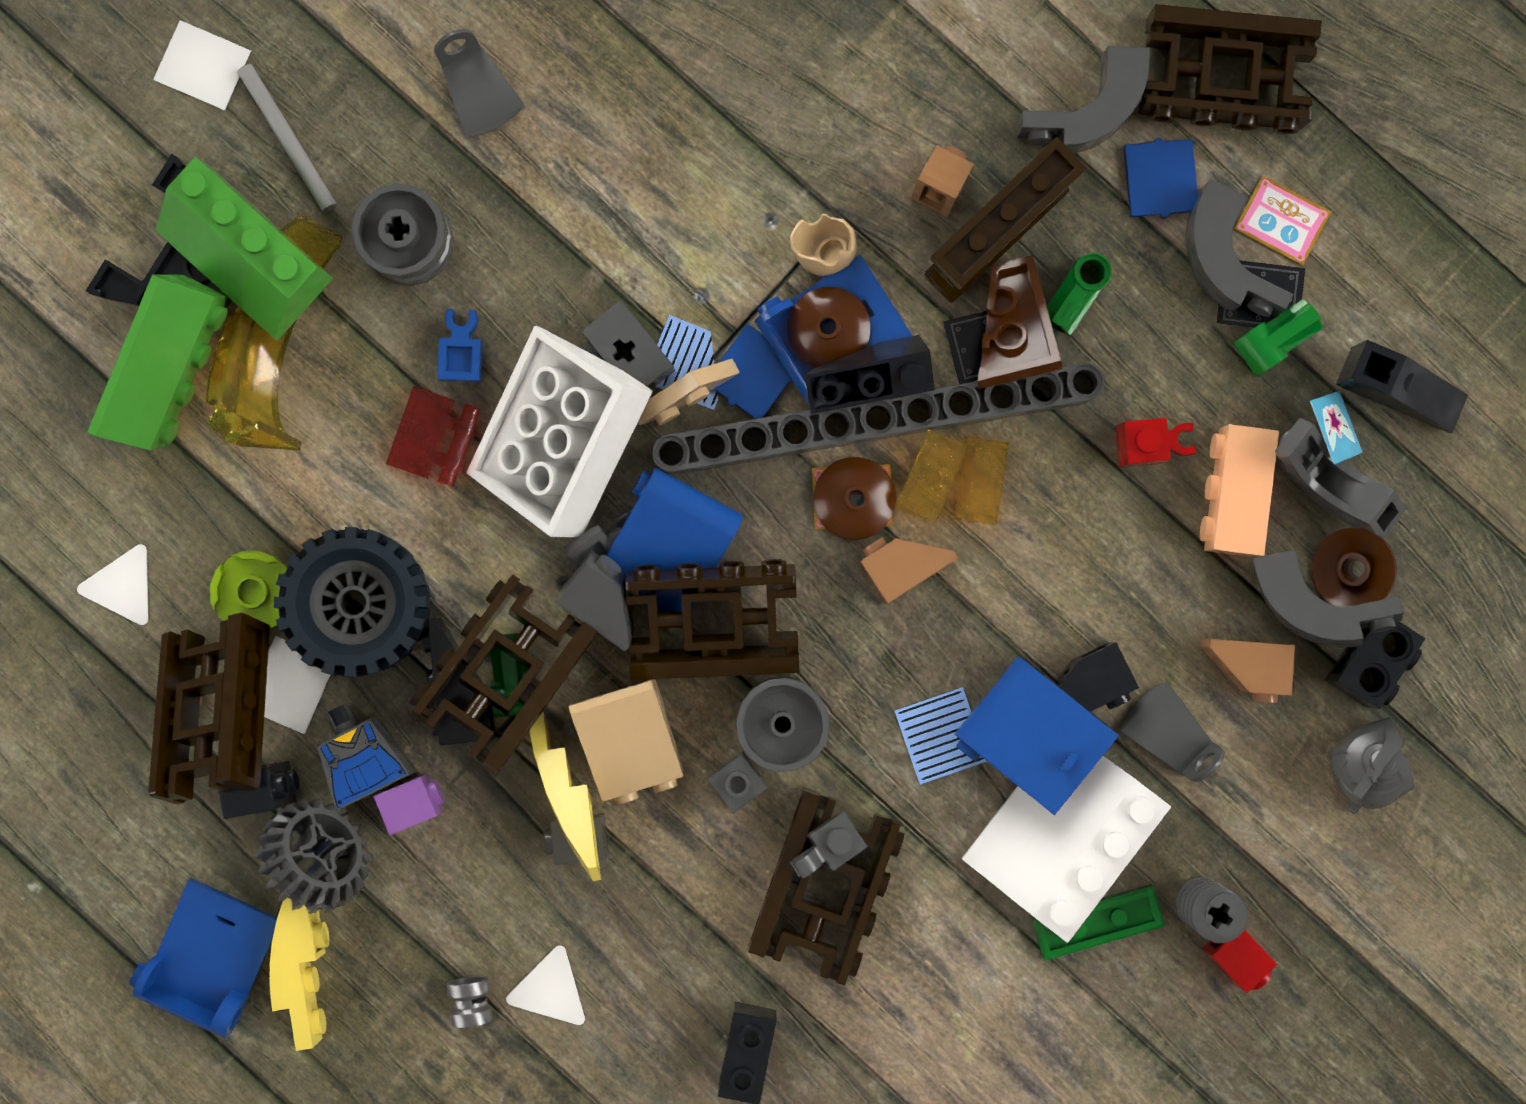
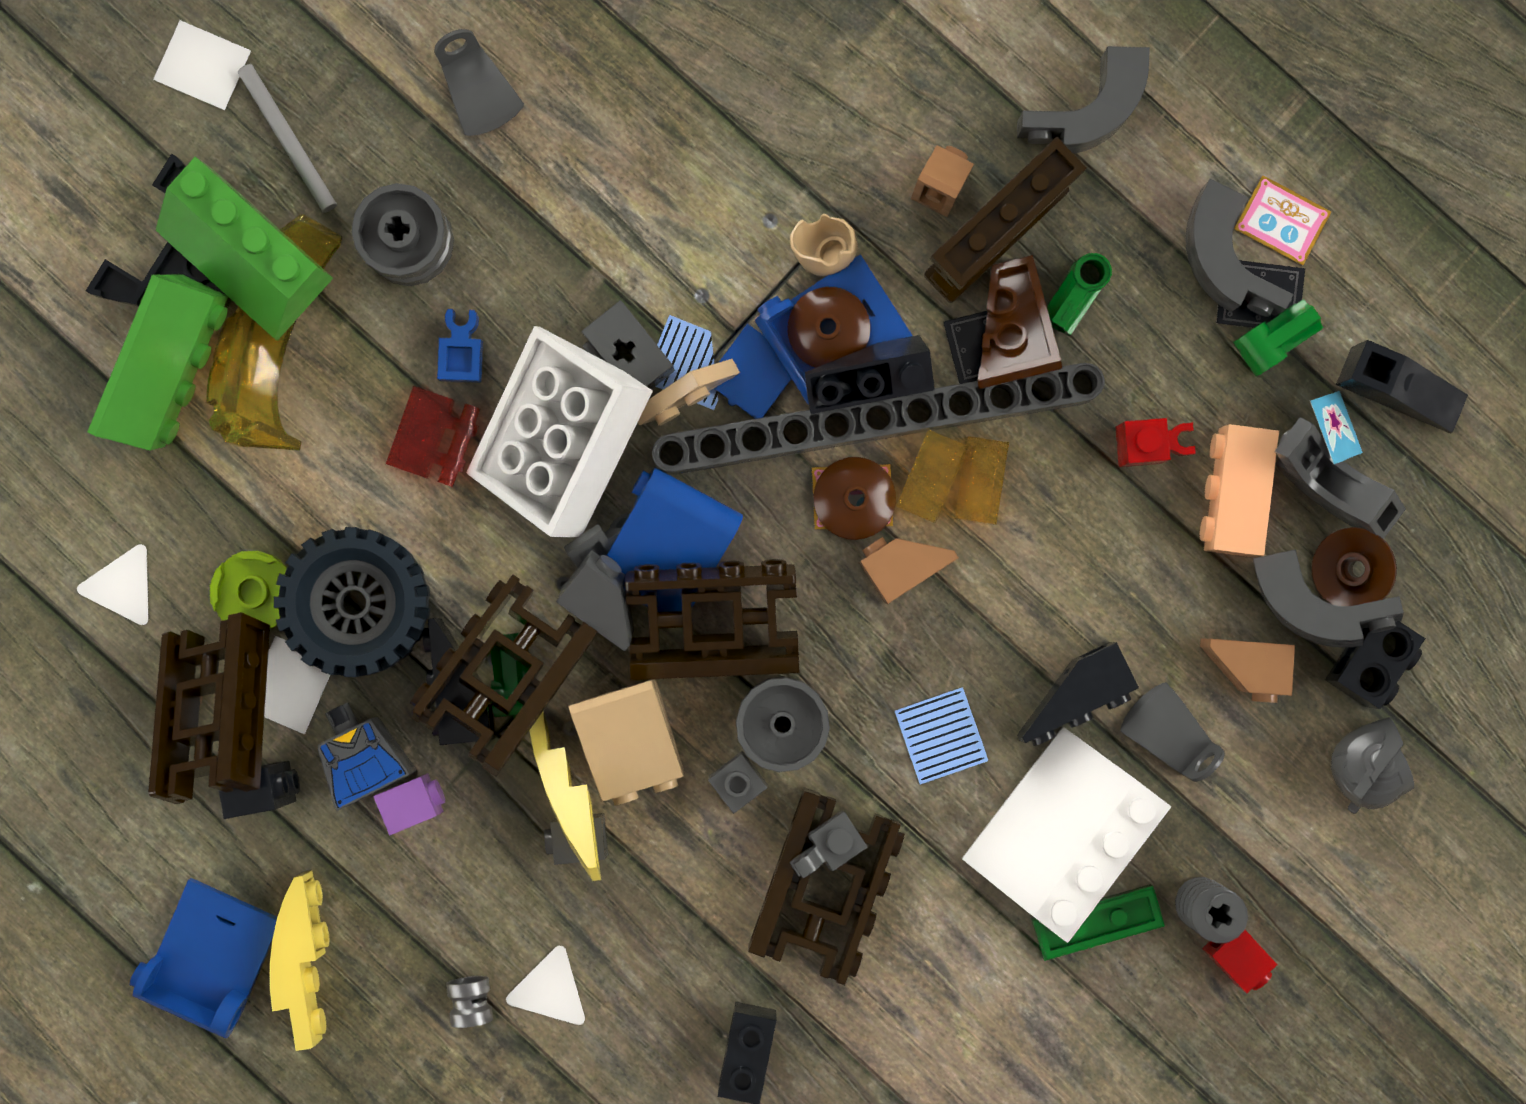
dark grey gear [254,798,372,914] -> none
blue door [954,656,1119,816] -> none
blue piece [1124,138,1198,219] -> none
dark brown fence [1139,4,1322,134] -> none

